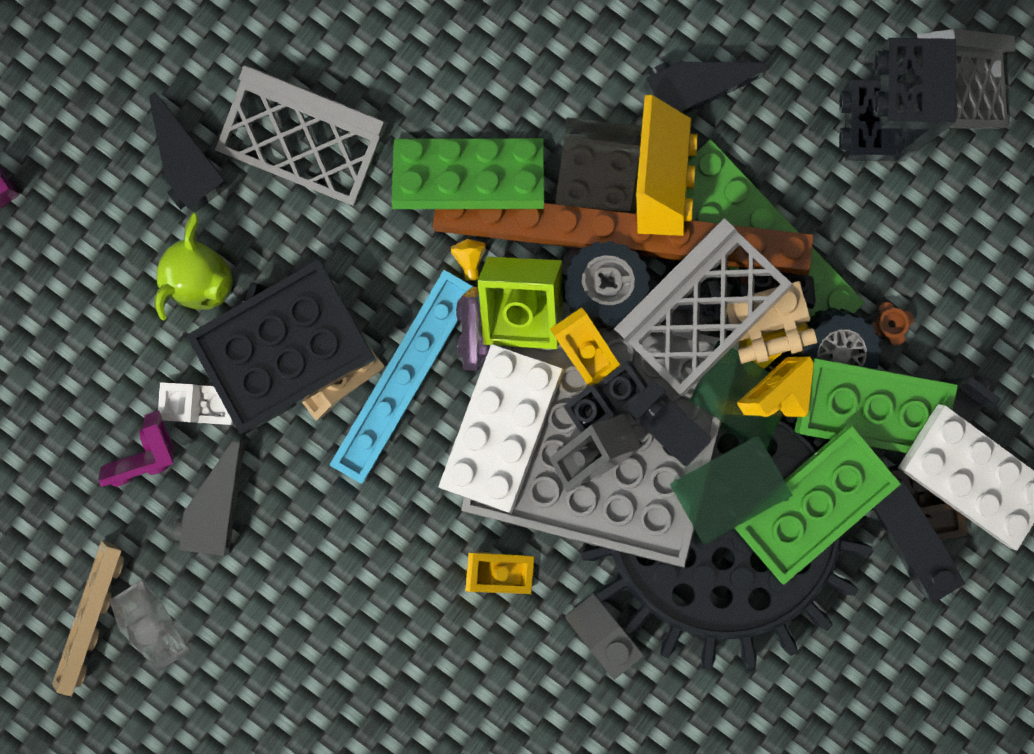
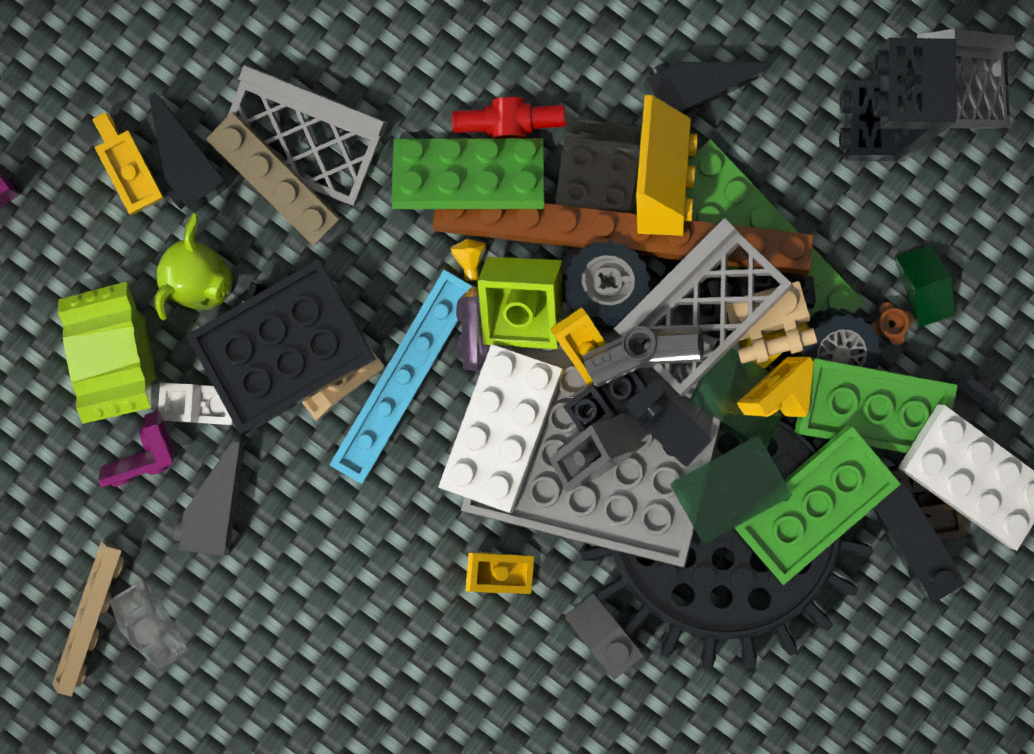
none -> lime slope [58,282,157,424]
none -> yellow plate [92,112,165,216]
none -> dark tan plate [206,112,342,246]
none -> red pin [452,97,566,139]
none -> dark grey piece [582,326,704,387]
none -> dark green slope [894,245,955,328]

